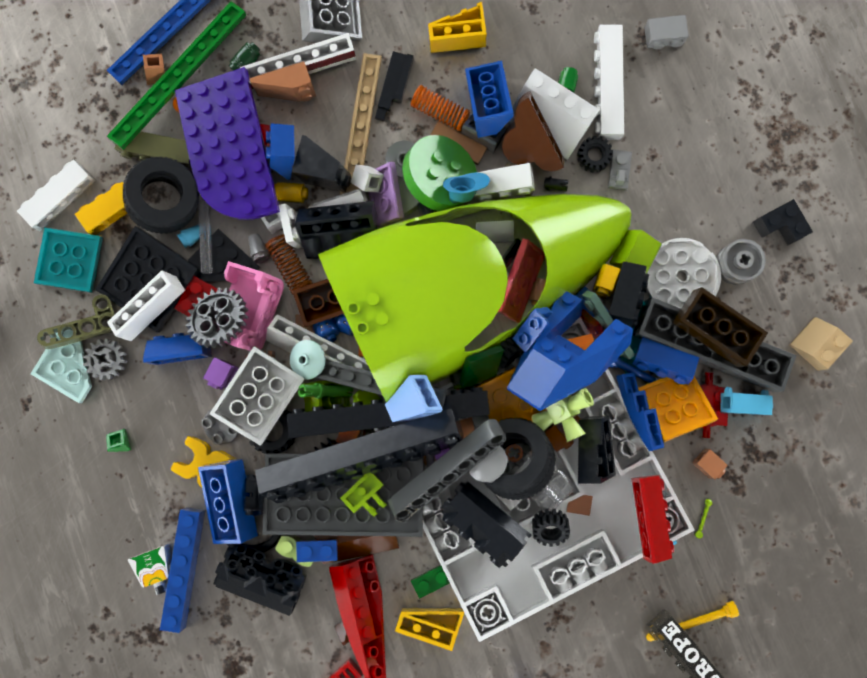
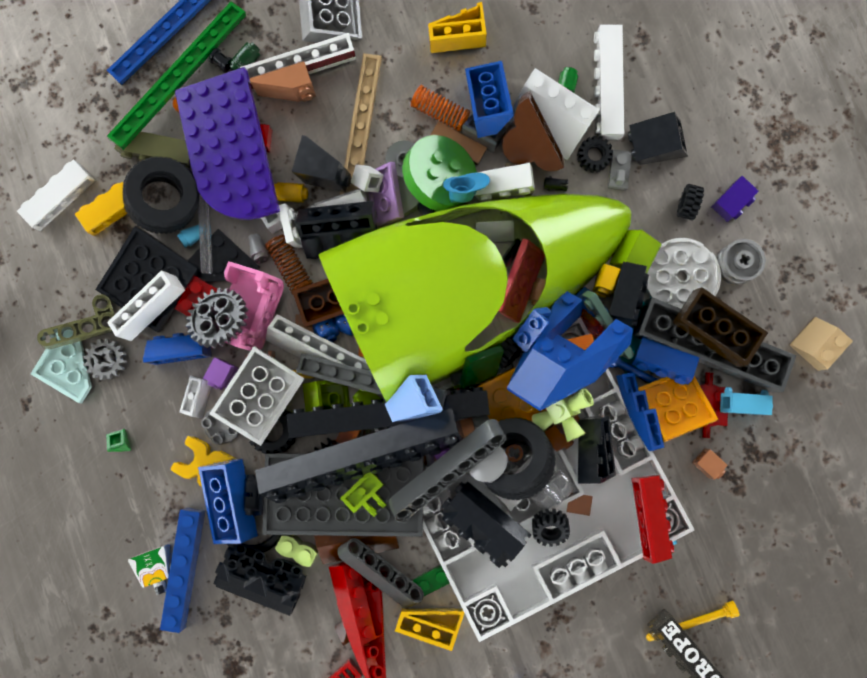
teal plate [33,227,103,293] -> none
nougat brick [143,54,165,85] -> none
blue slope [266,123,295,180] -> none
light aqua dish [290,340,326,380] -> none
blue plate [296,539,338,562] -> none
bright green pin [298,383,353,399] -> none
black piece [375,51,414,121] -> none
light grey brick [644,15,689,49] -> none
lime hinge [694,499,712,539] -> none
black brick [753,199,813,245] -> none
none -> white slope [179,376,212,418]
none -> black bush [208,48,232,73]
none -> dark grey beam [338,538,424,608]
none -> black slope [628,112,688,165]
none -> black tyre [677,183,704,221]
none -> dark purple brick [711,176,759,222]

